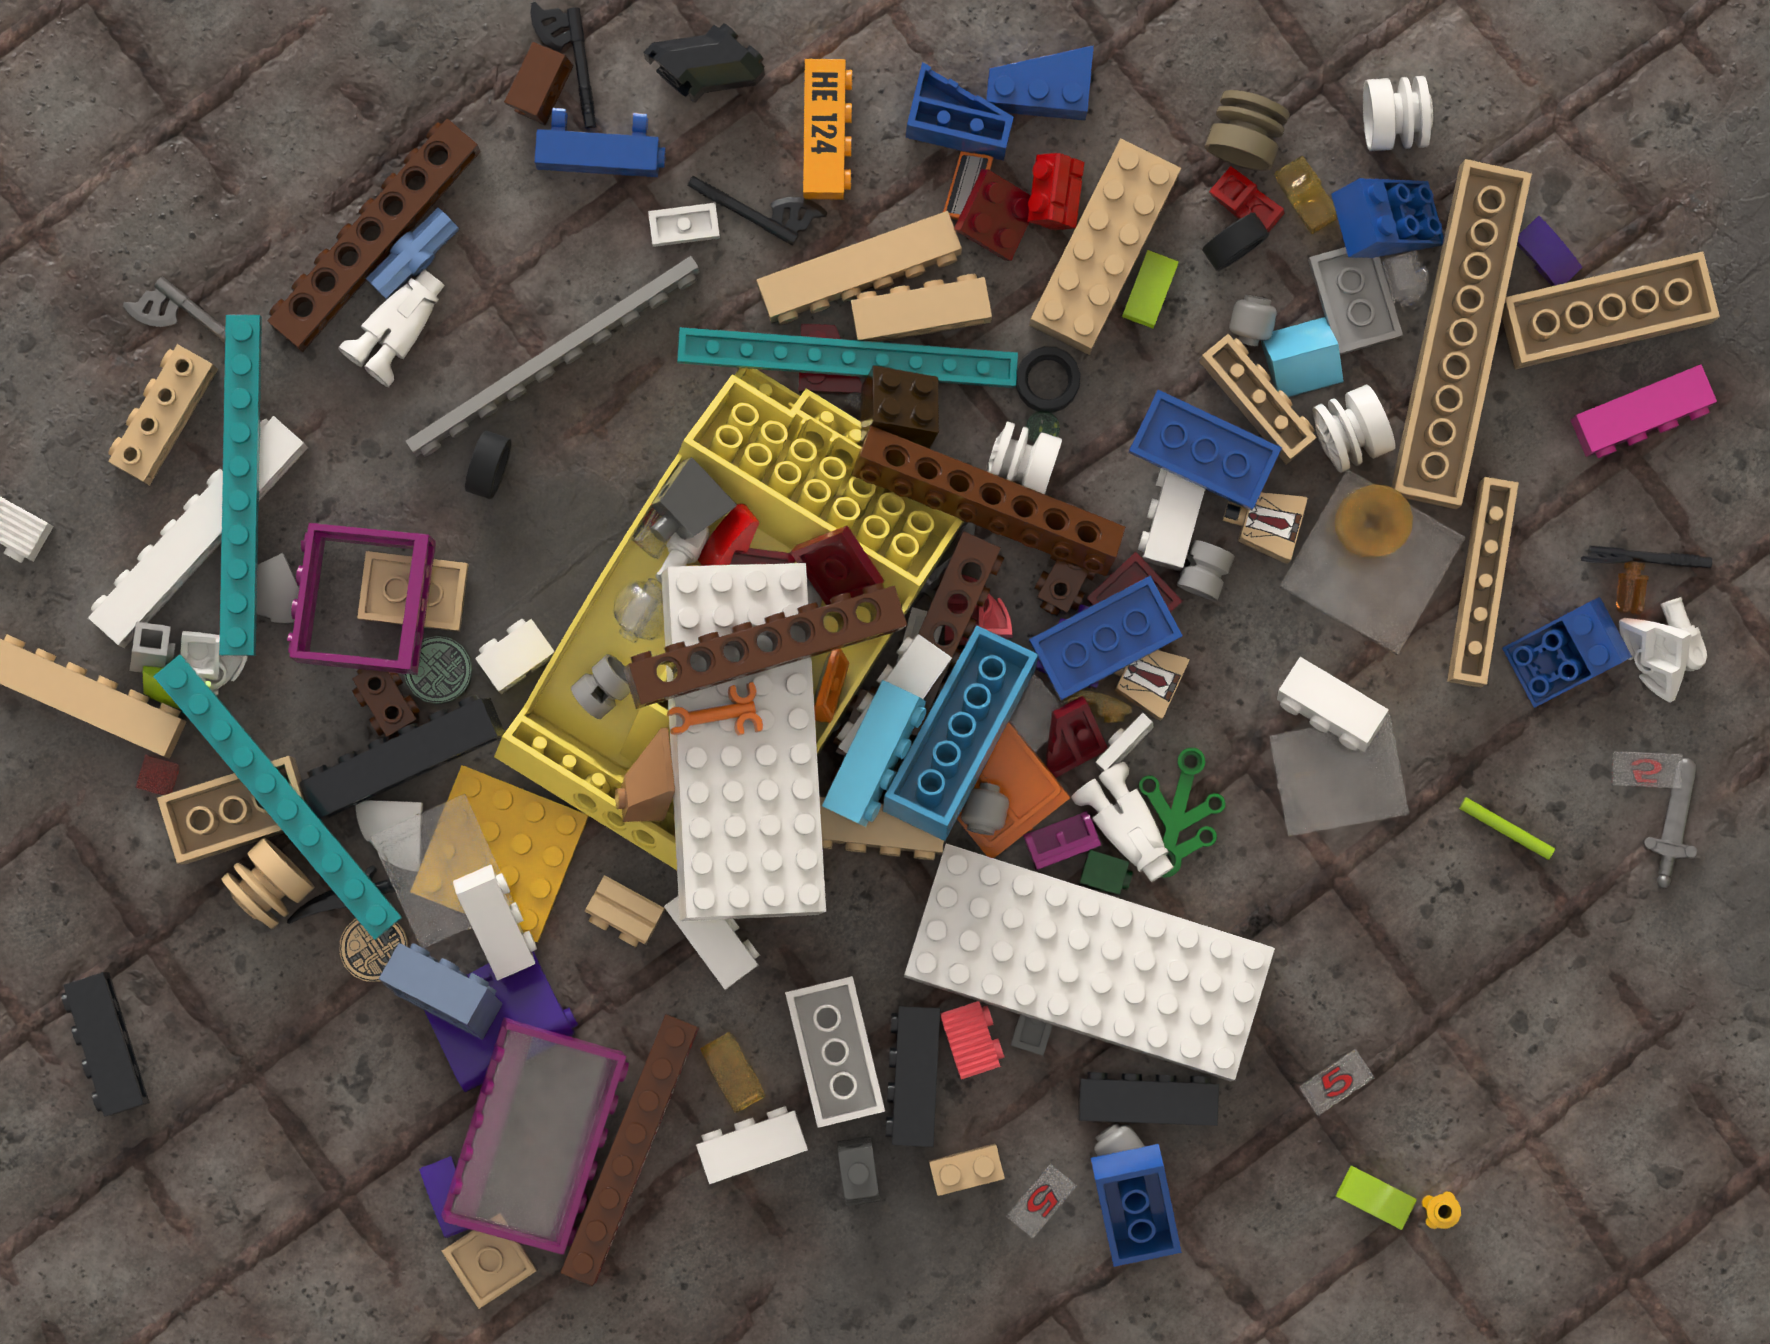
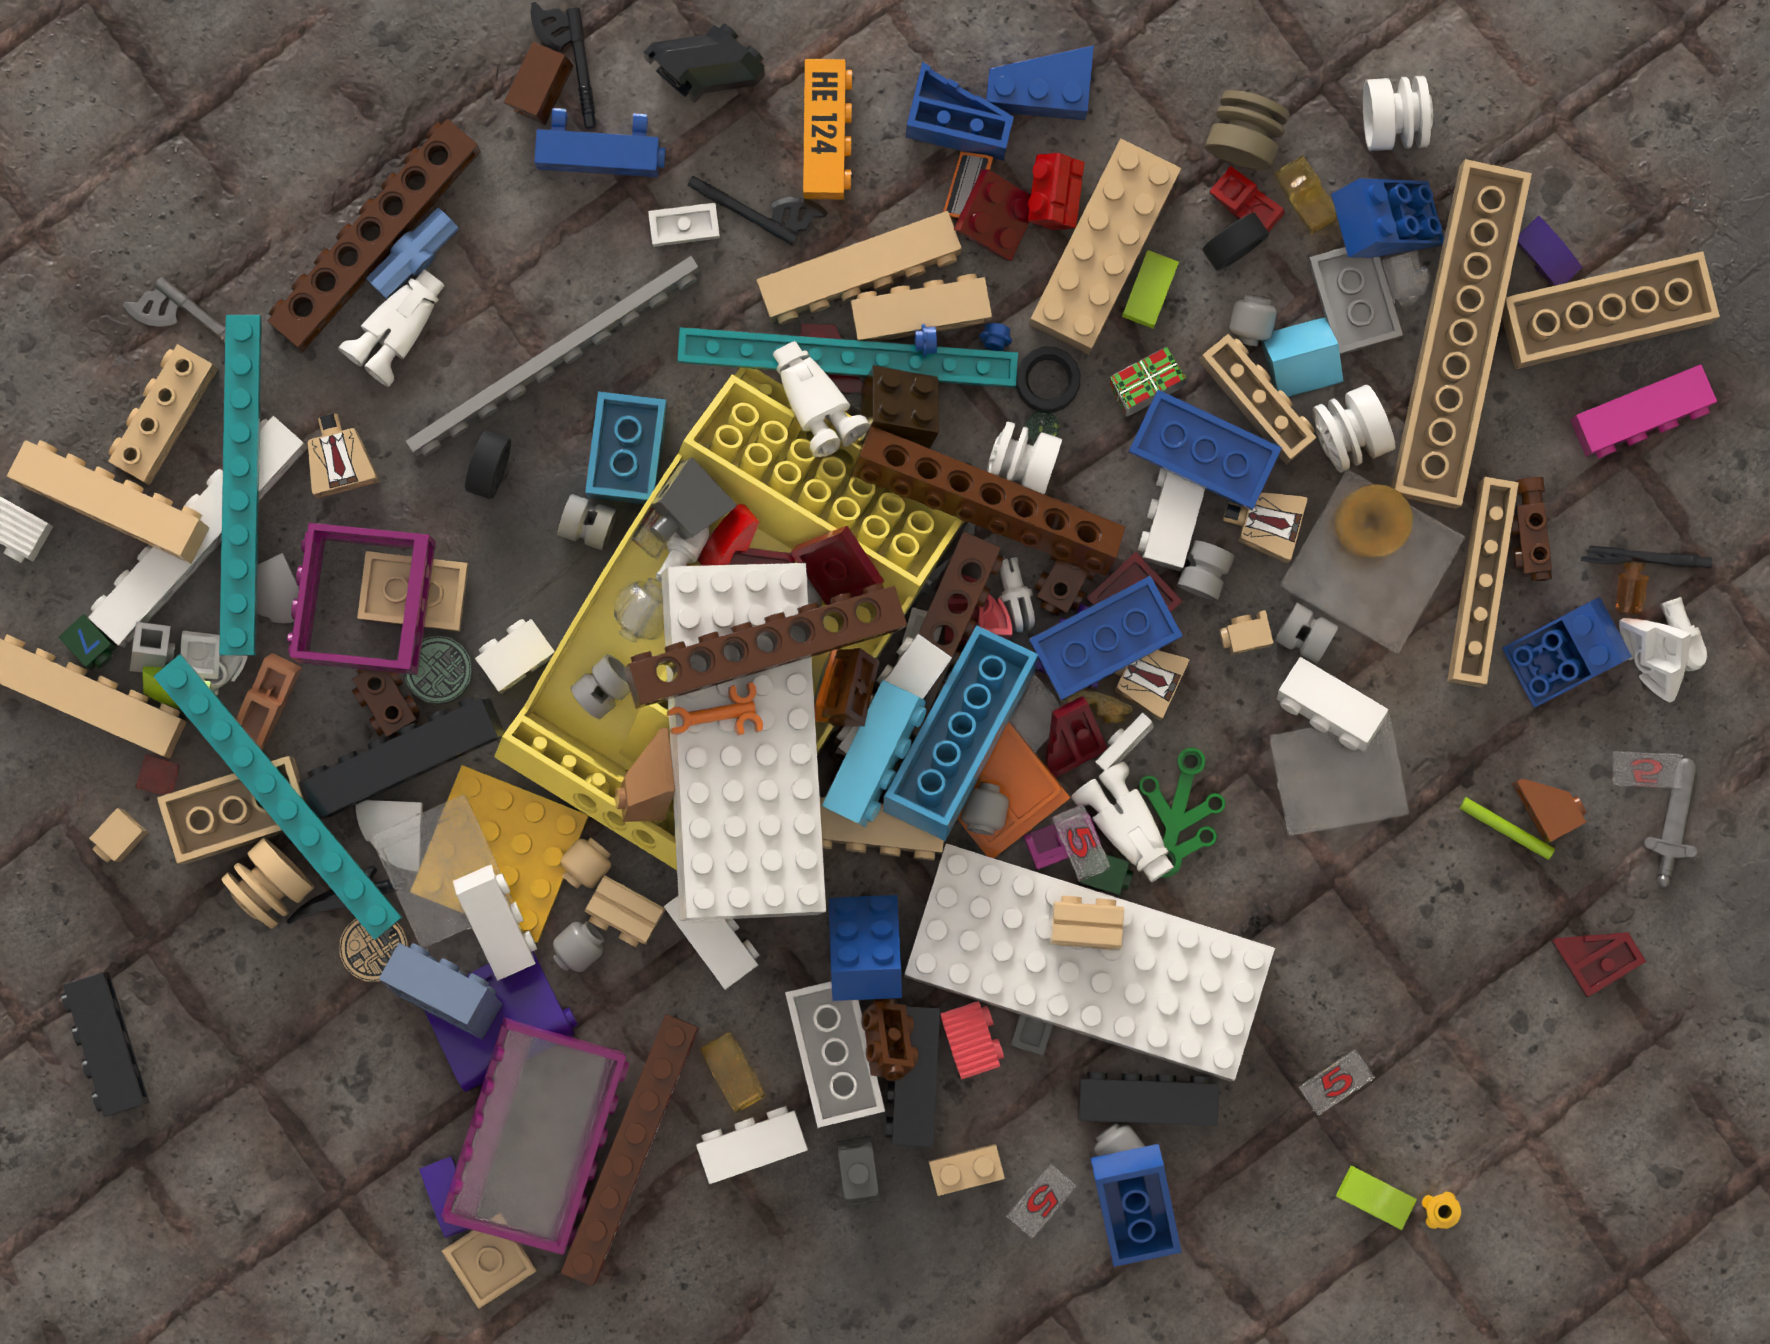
none -> tan brick [7,440,210,564]
none -> dark green brick [58,614,117,670]
none -> tan brick [89,808,149,863]
none -> nougat slope [236,653,303,751]
none -> torso [308,414,380,499]
none -> light grey head [553,922,604,972]
none -> light grey wheel [557,494,617,551]
none -> tan head [560,837,611,889]
none -> dark azure brick [585,391,668,505]
none -> white piece [773,341,870,457]
none -> reddish brown hinge [822,648,879,726]
none -> blue brick [829,895,902,1001]
none -> reddish brown brick [861,998,918,1081]
none -> blue plate [915,324,937,357]
none -> blue plate [979,323,1012,351]
none -> white arm [999,557,1035,633]
none -> tan brick [1050,896,1124,950]
none -> clear tile [1052,804,1111,882]
none -> piece [1109,347,1187,417]
none -> tan brick [1219,610,1273,655]
none -> light grey wheel [1275,603,1338,664]
none -> reddish brown brick [1511,477,1552,582]
none -> dark orange slope [1512,779,1586,843]
none -> dark red wing [1551,932,1646,997]

